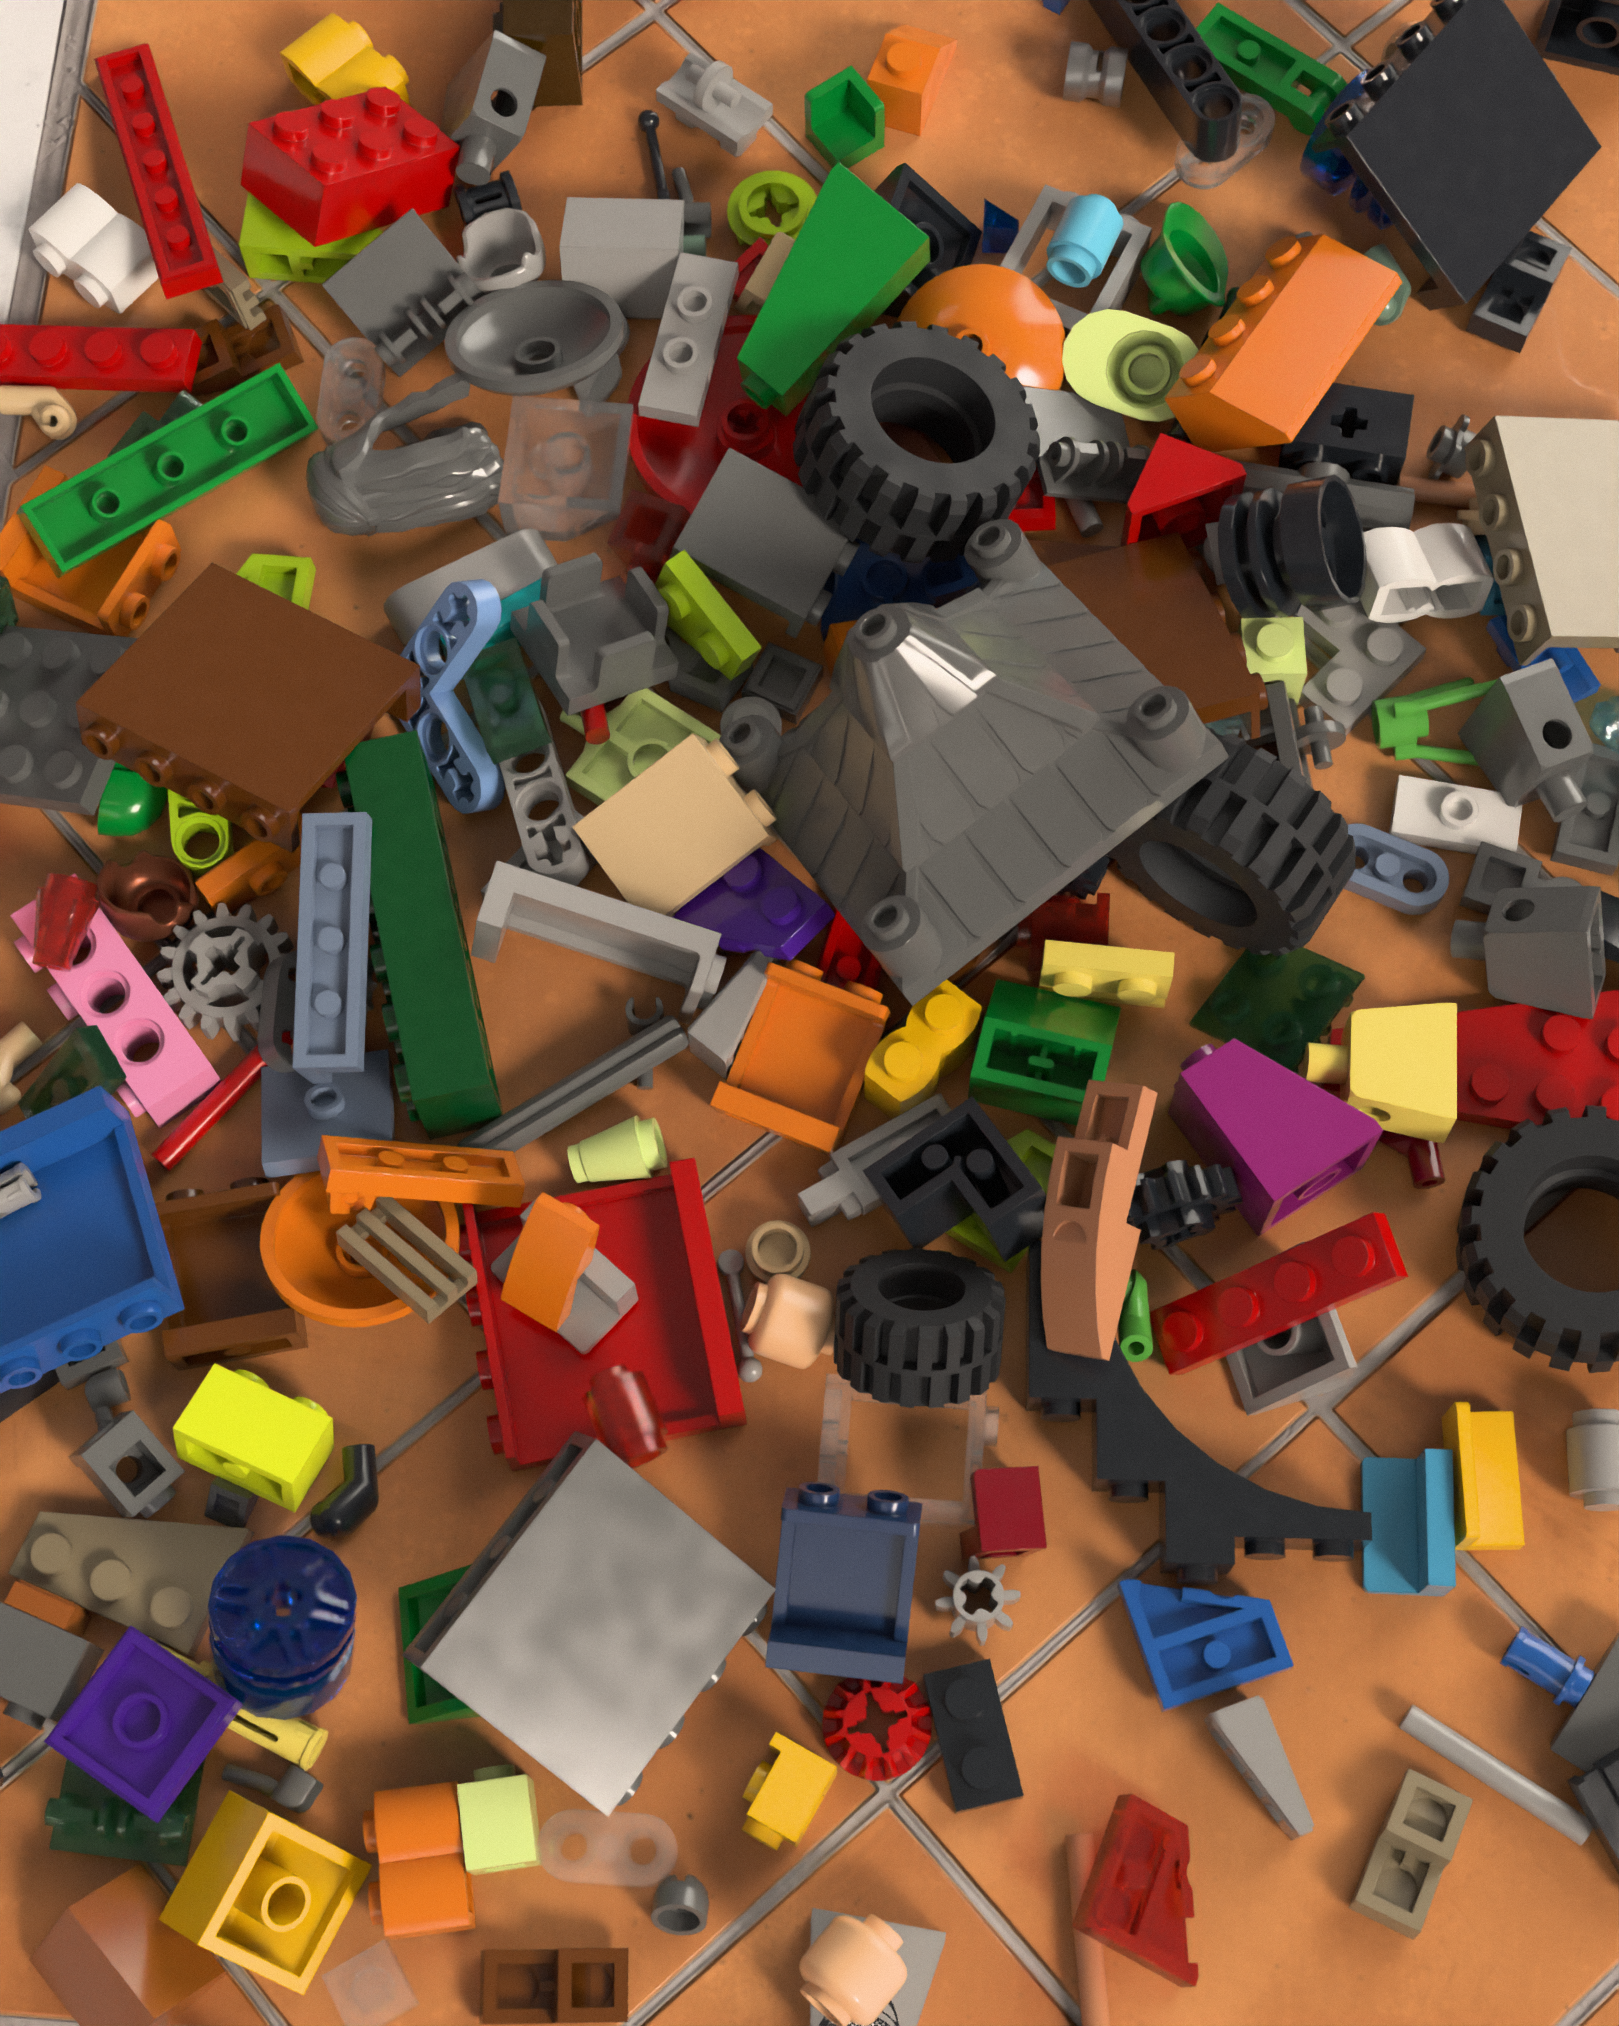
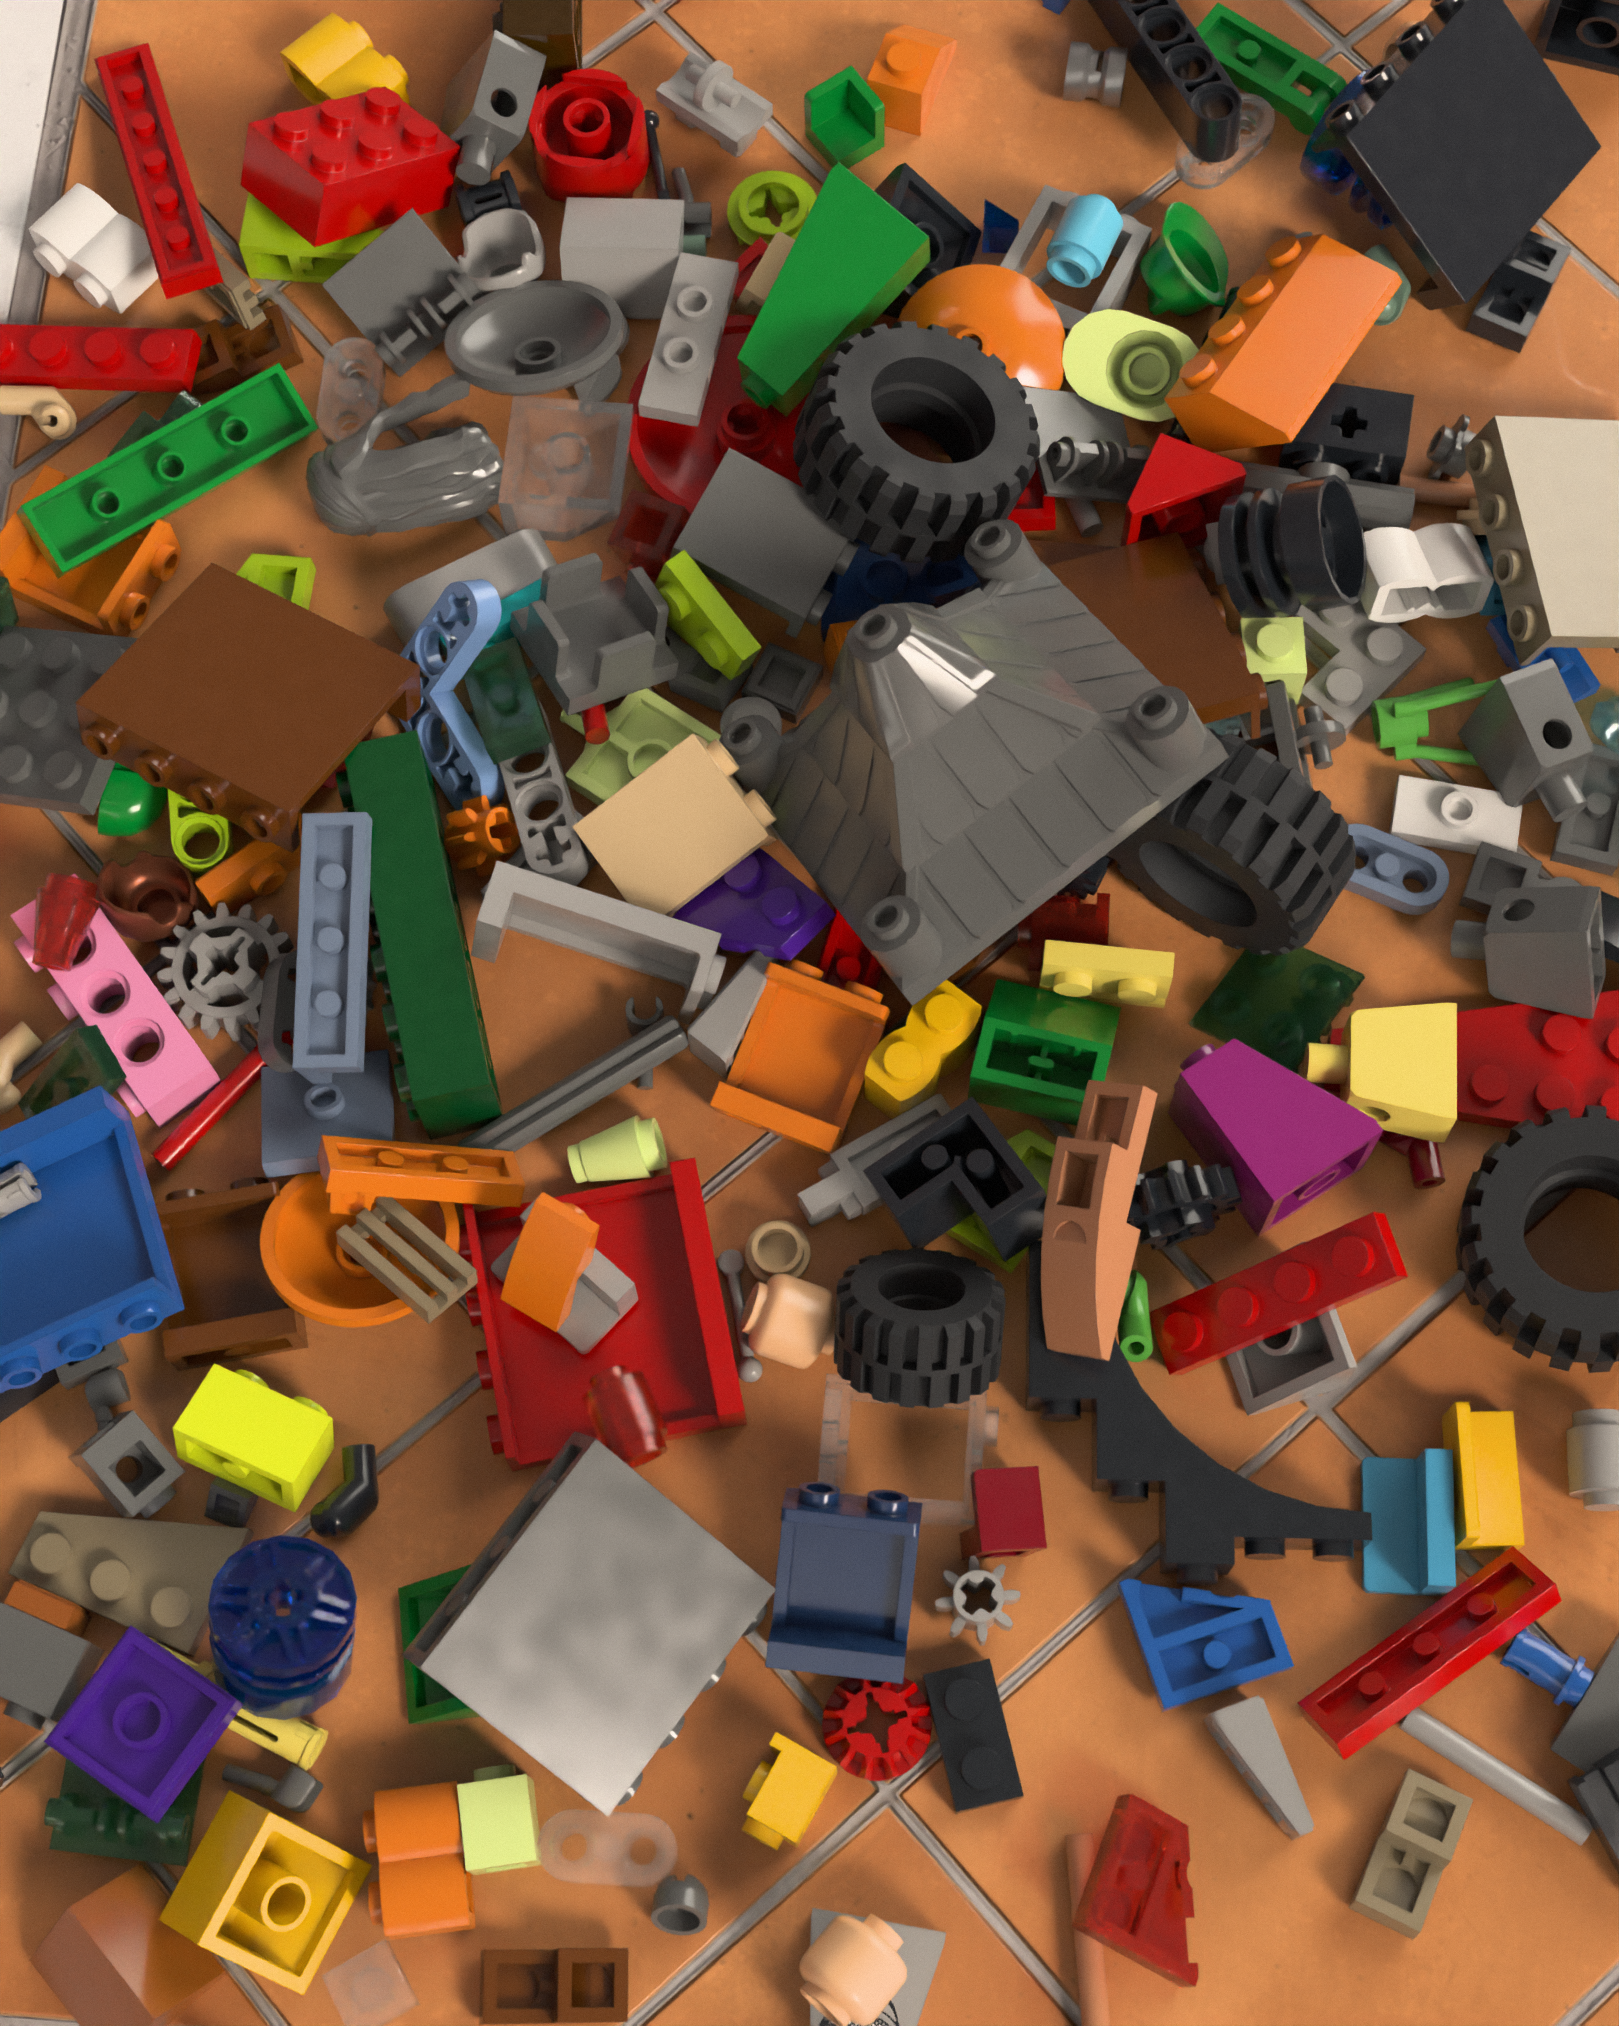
none -> orange gear [444,795,521,877]
none -> red brick [528,68,649,203]
none -> red plate [1298,1546,1562,1761]

